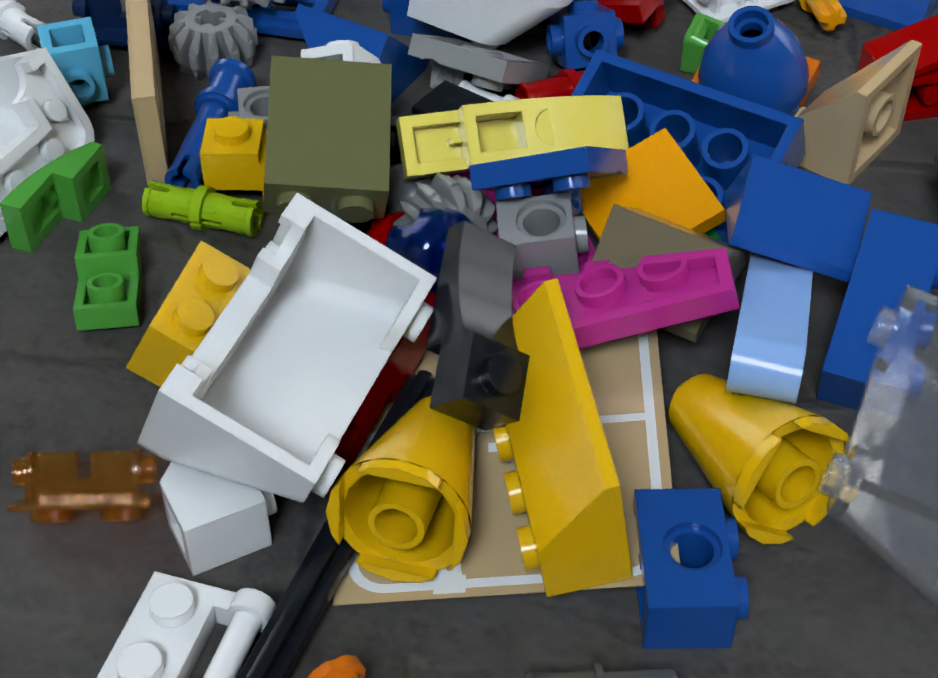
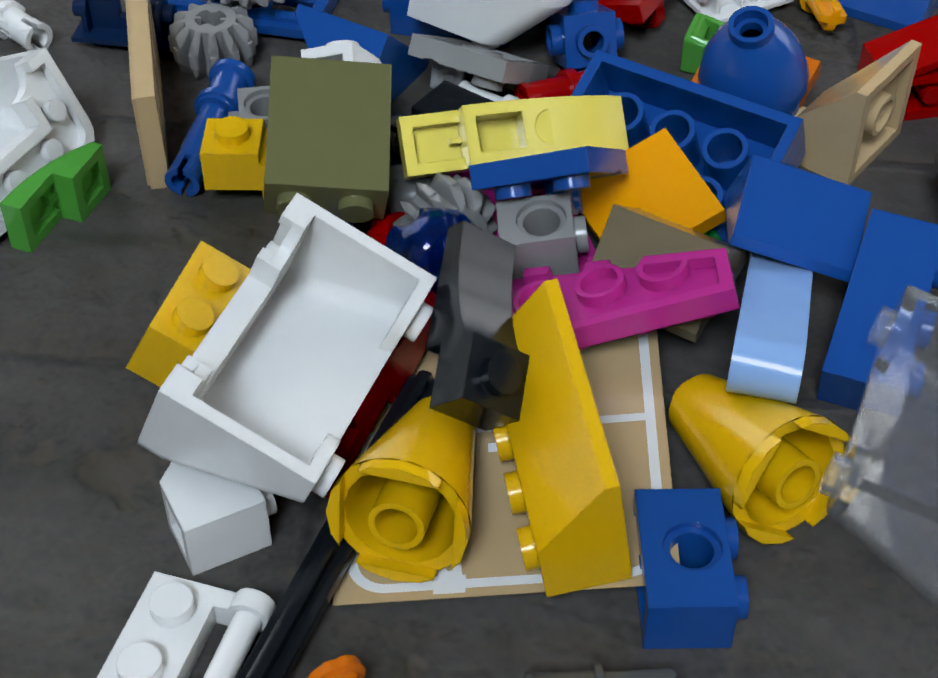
clear orange hinge [7,448,162,523] -> none
medium azure brick [37,17,115,107] -> none
bright green slope [73,223,142,331] -> none
lime pin [142,180,264,238] -> none

